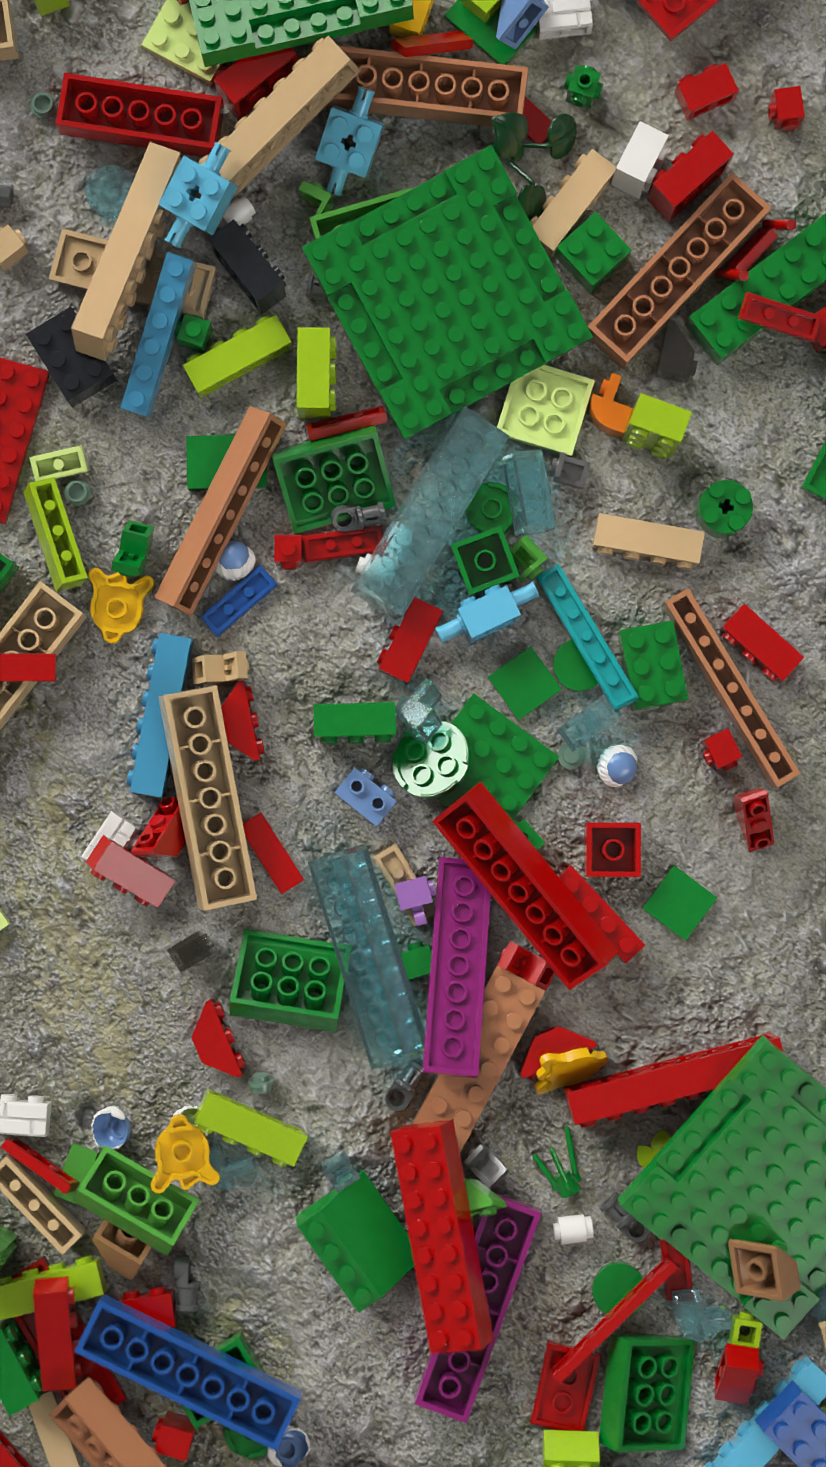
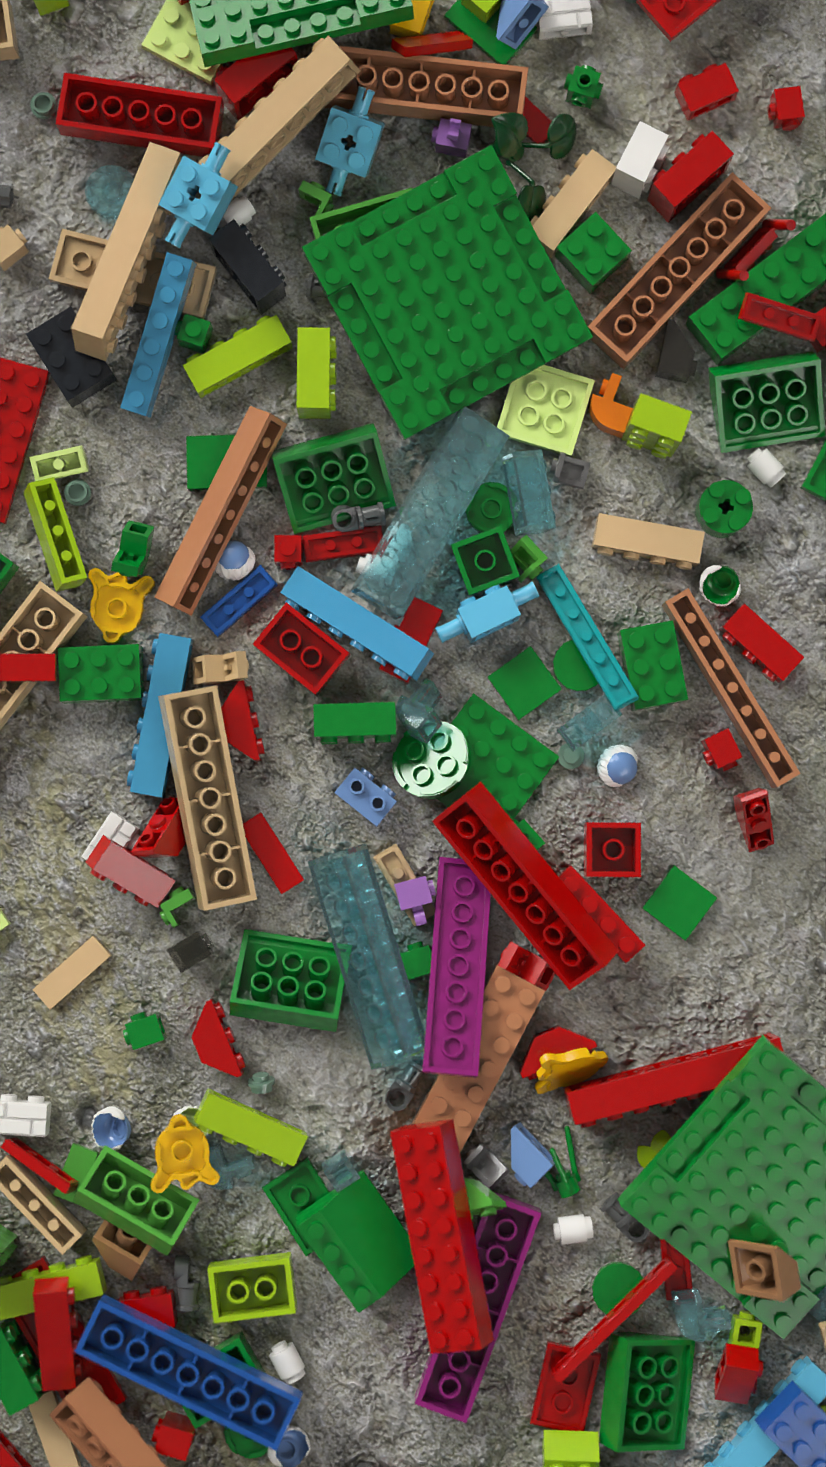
red tile [306,406,388,441] -> none
none -> tan tile [32,935,112,1010]
none -> green brick [58,644,144,704]
none -> green brick [123,1011,167,1050]
none -> bright green bracket [159,886,196,928]
none -> lime brick [207,1252,298,1323]
none -> red brick [252,602,350,697]
none -> green tile [262,1157,330,1256]
none -> white brick [269,1340,306,1384]
none -> dark azure brick [280,566,434,681]
none -> medium lavender brick [431,118,472,159]
none -> medium blue slope [511,1122,555,1188]
none -> green hair [699,565,741,607]
none -> green slope [708,351,826,453]
none -> white brick [747,448,786,488]

